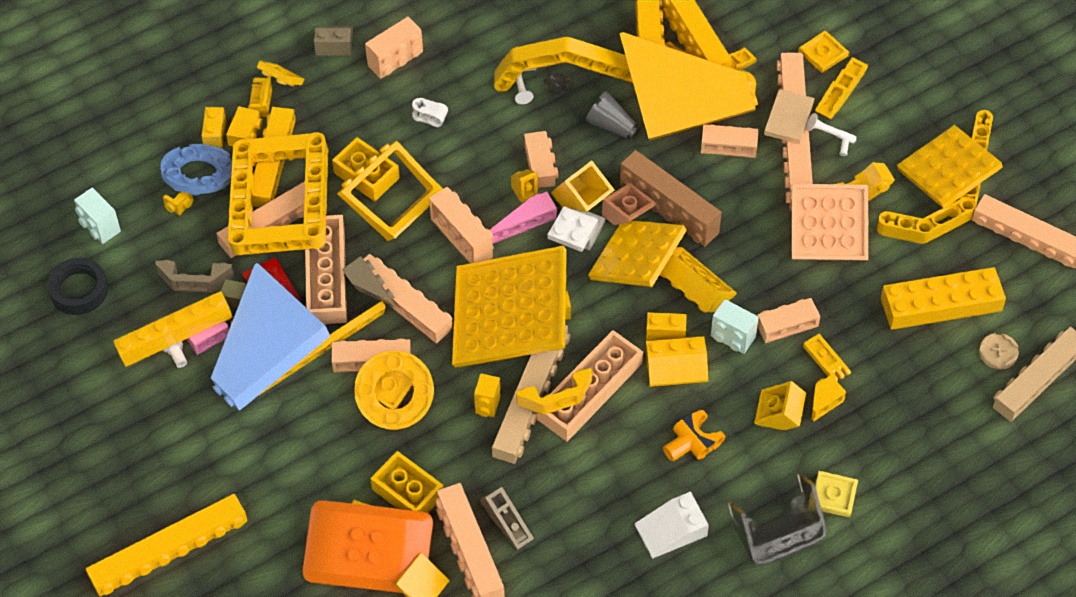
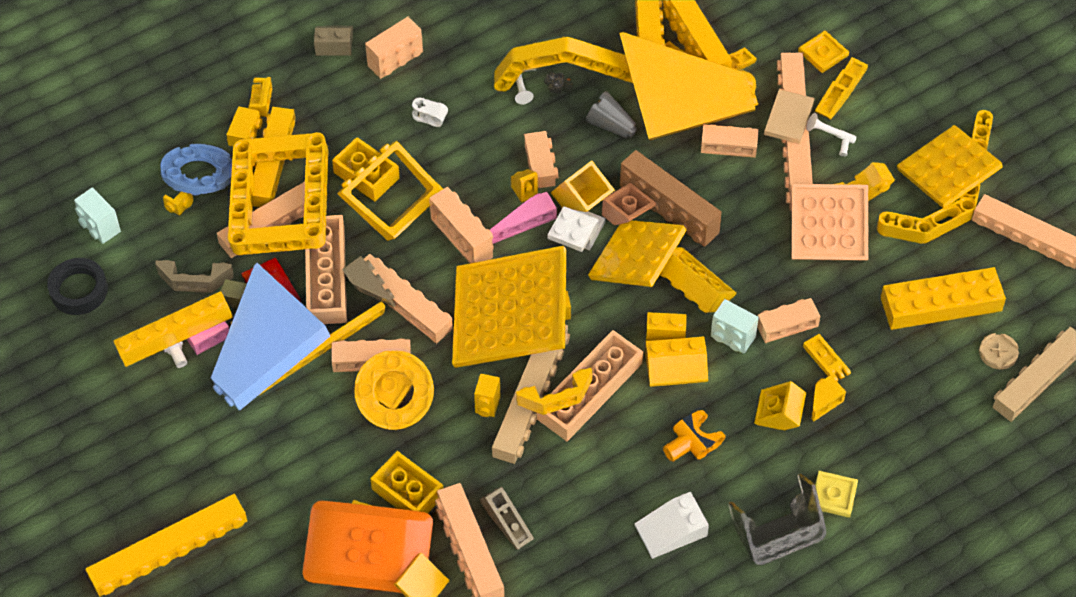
yellow brick [202,107,226,149] -> none
yellow plate [257,61,304,87] -> none

